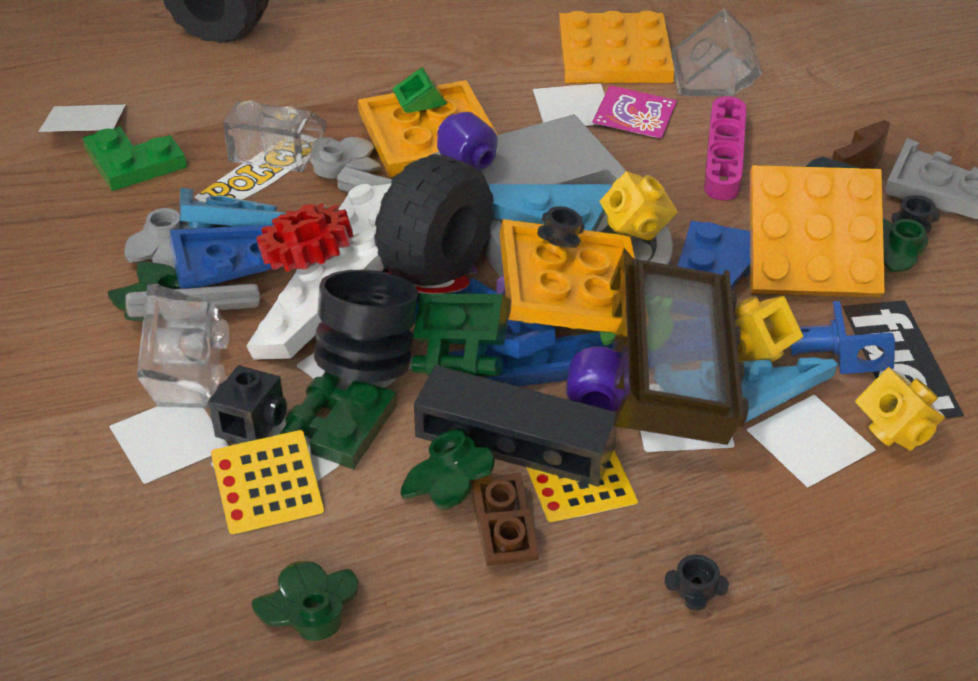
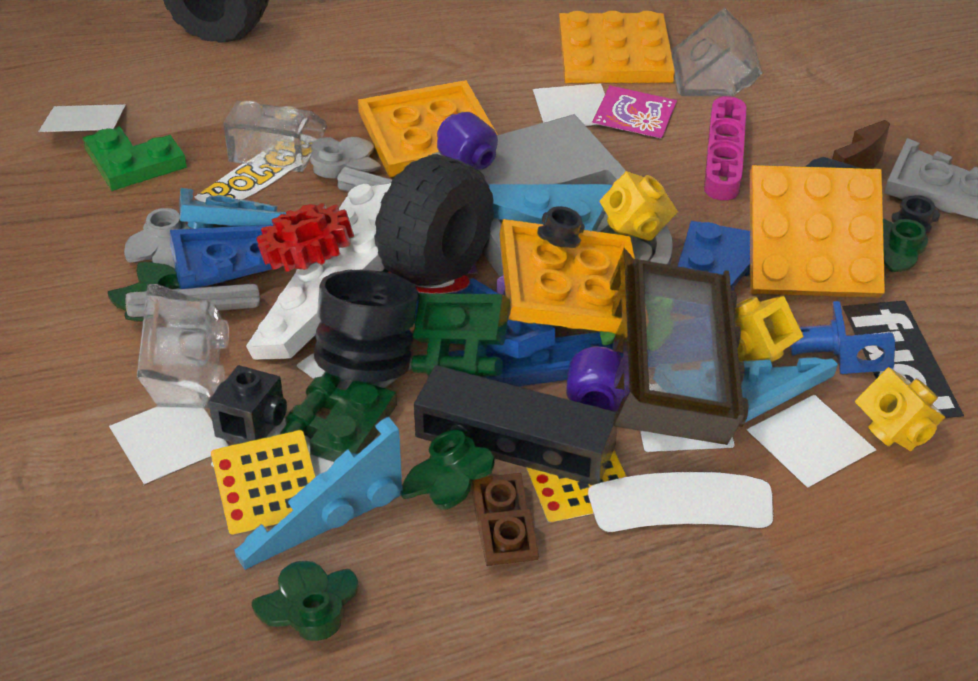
green slope [392,67,447,113] -> none
black plate [664,554,729,611] -> none
none -> dark azure wing [234,417,402,570]
none -> white sticker [588,472,773,532]

